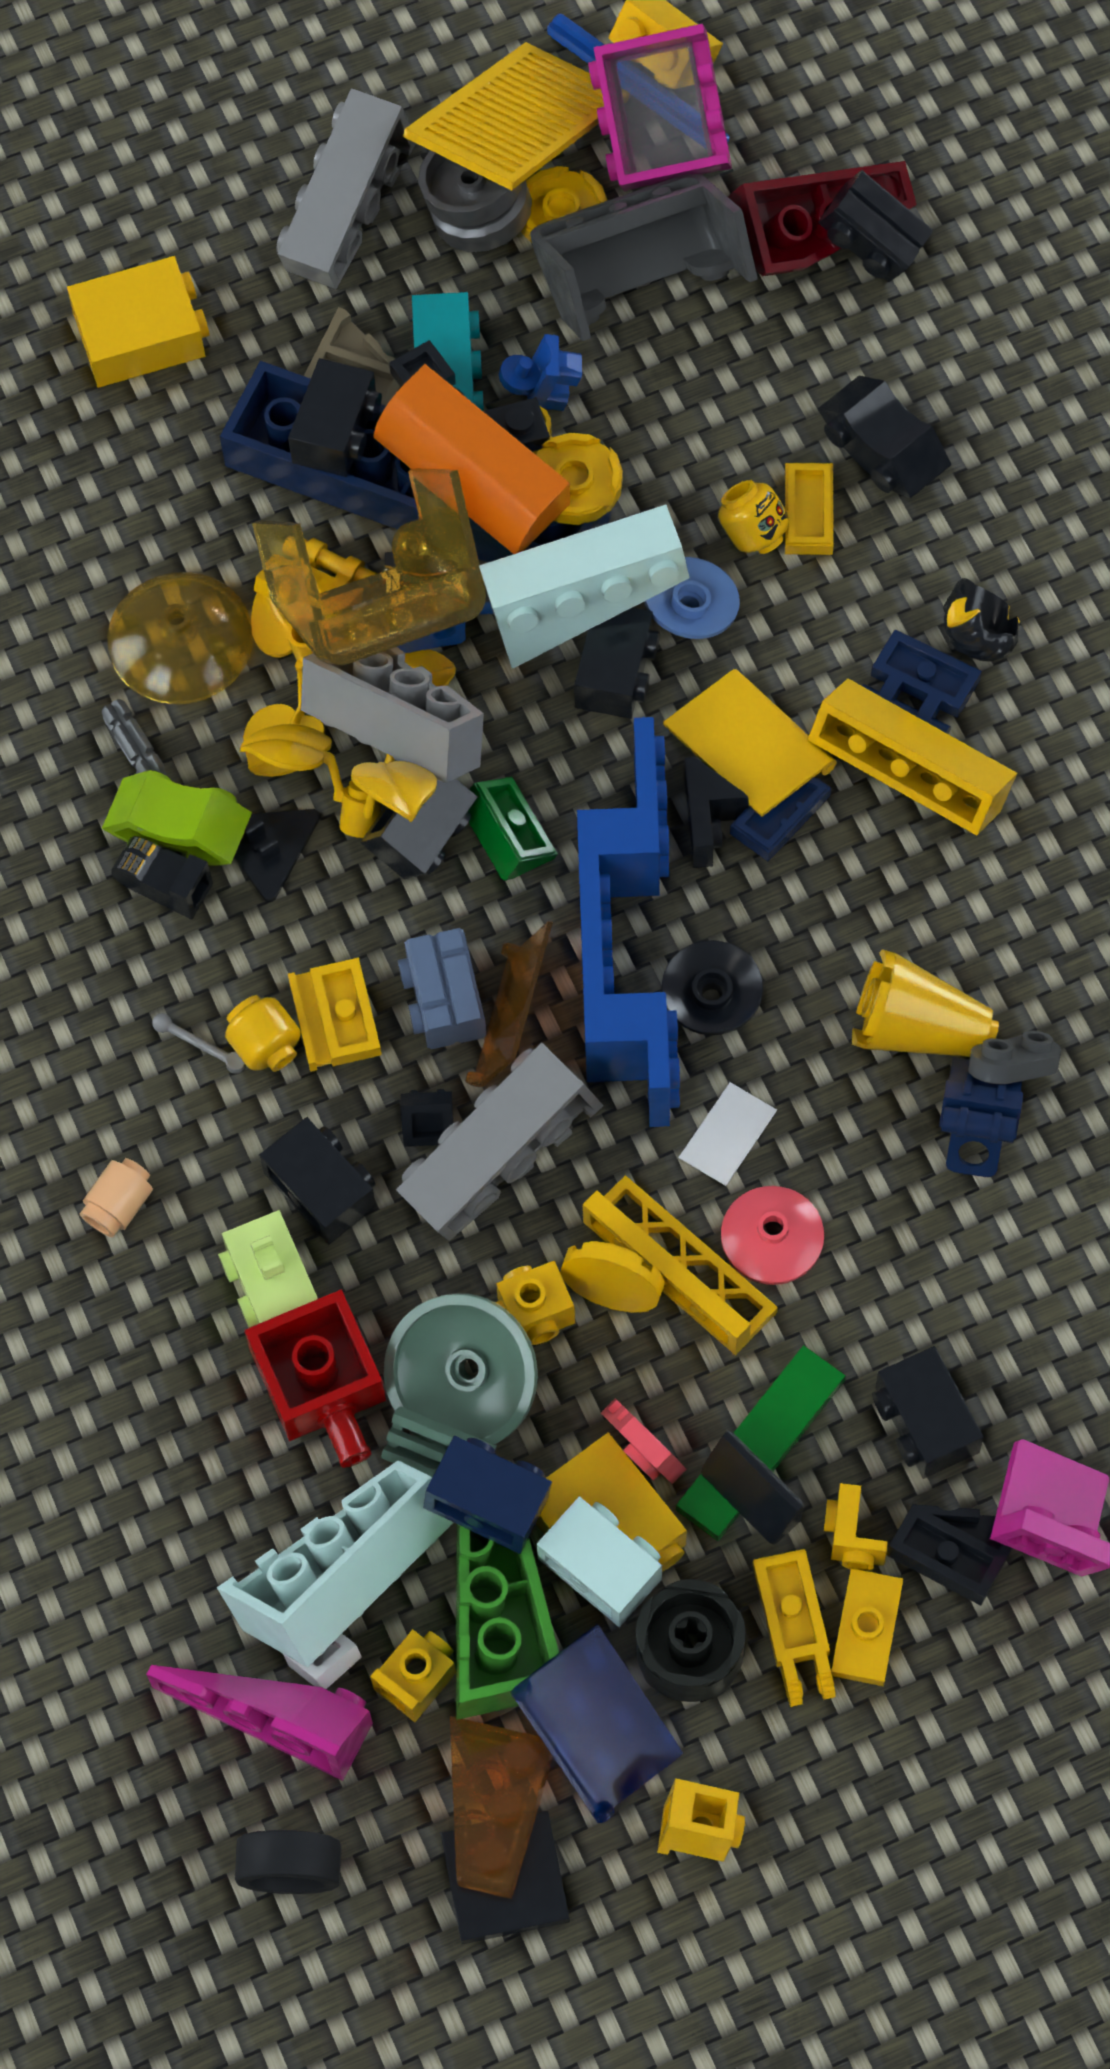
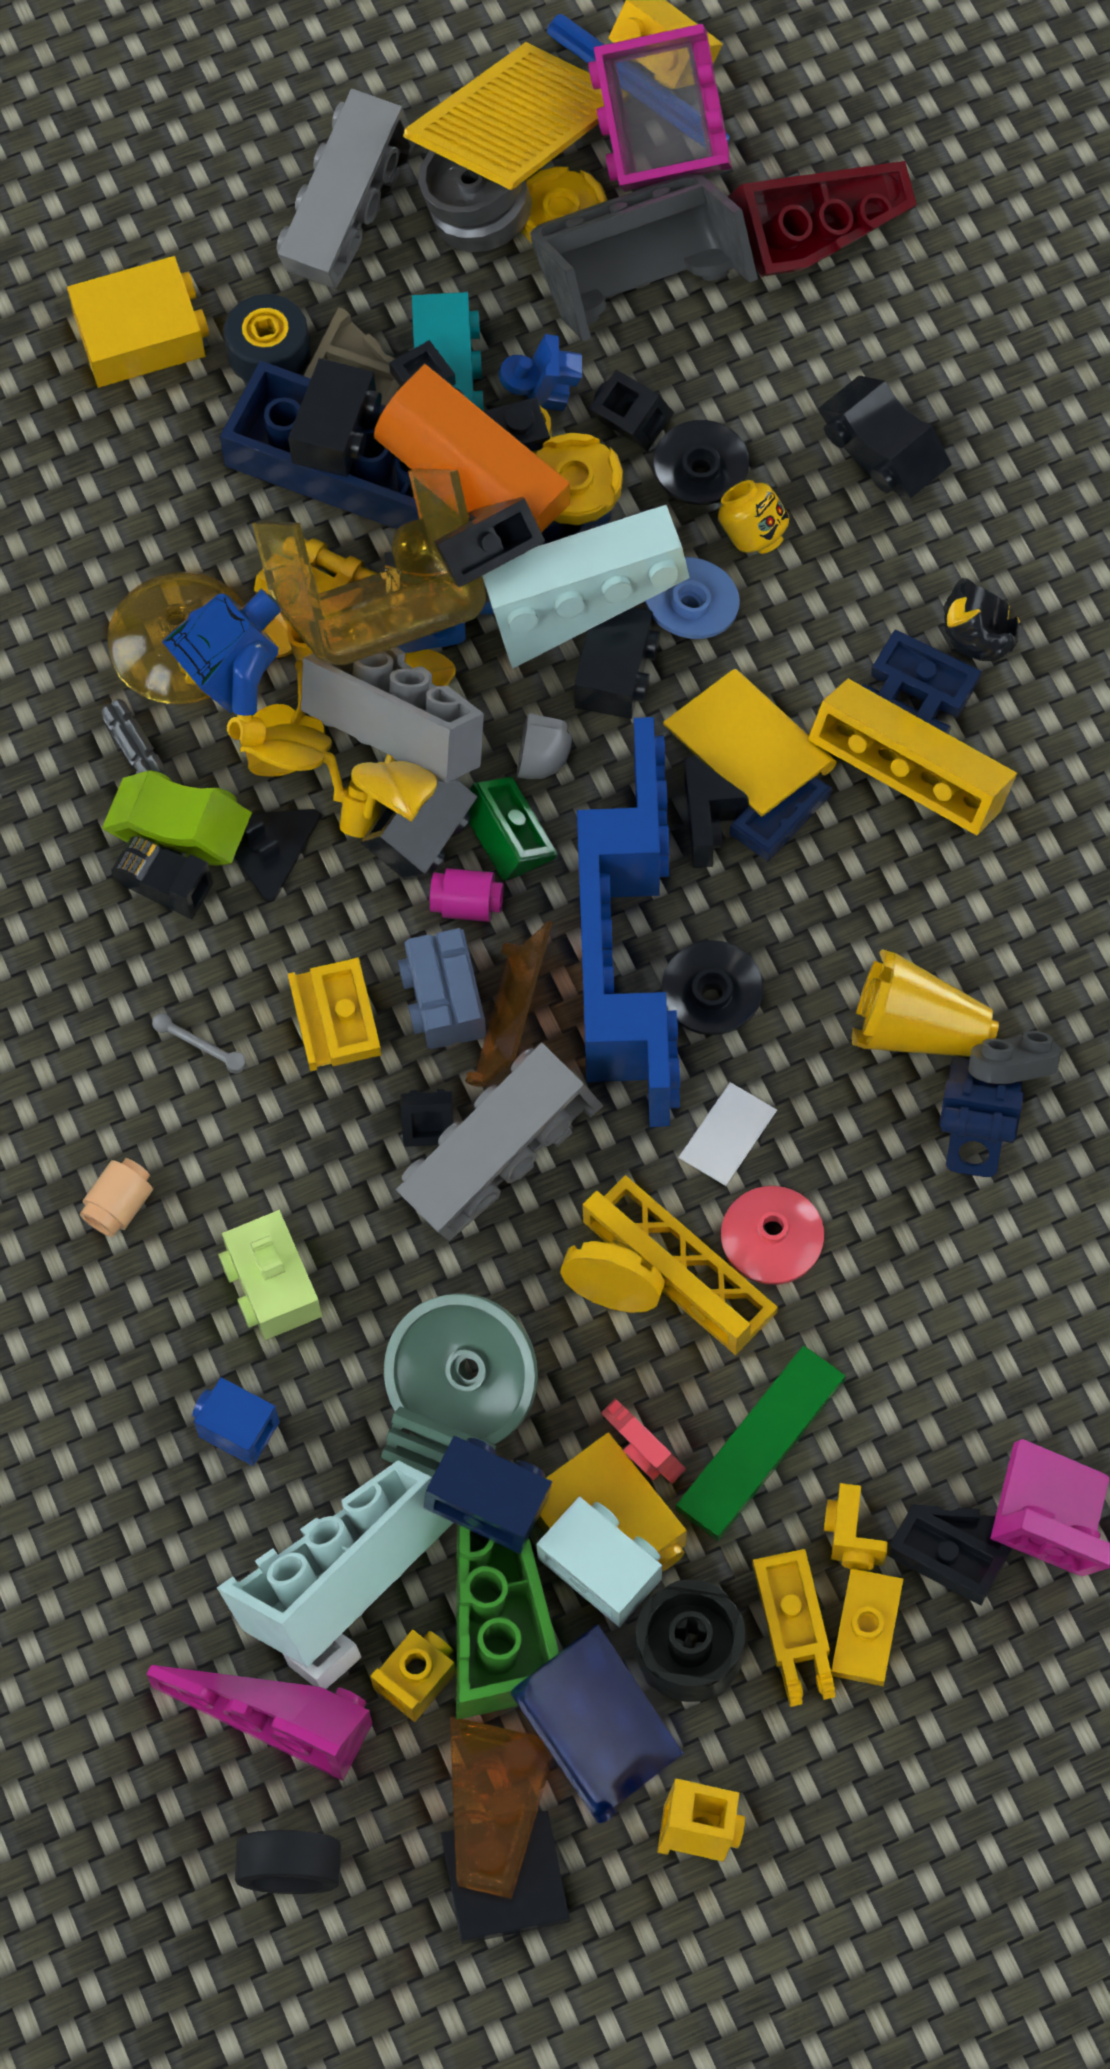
yellow head [225,995,301,1072] -> none
red brick [244,1289,386,1468] -> none
black brick [259,1117,376,1245] -> none
yellow brick [495,1260,575,1345] -> none
black slope [701,1431,803,1545] -> none
yellow tile [785,463,833,555] -> none
black brick [818,170,933,282] -> none
black brick [872,1346,984,1479] -> none
none -> blue torso [162,588,283,747]
none -> blue brick [193,1377,280,1466]
none -> black wheel [224,294,311,383]
none -> dark pink brick [430,868,504,922]
none -> black slope [433,497,545,588]
none -> light grey piece [516,713,573,779]
none -> black brick [589,369,674,452]
none -> black dish [653,420,749,505]

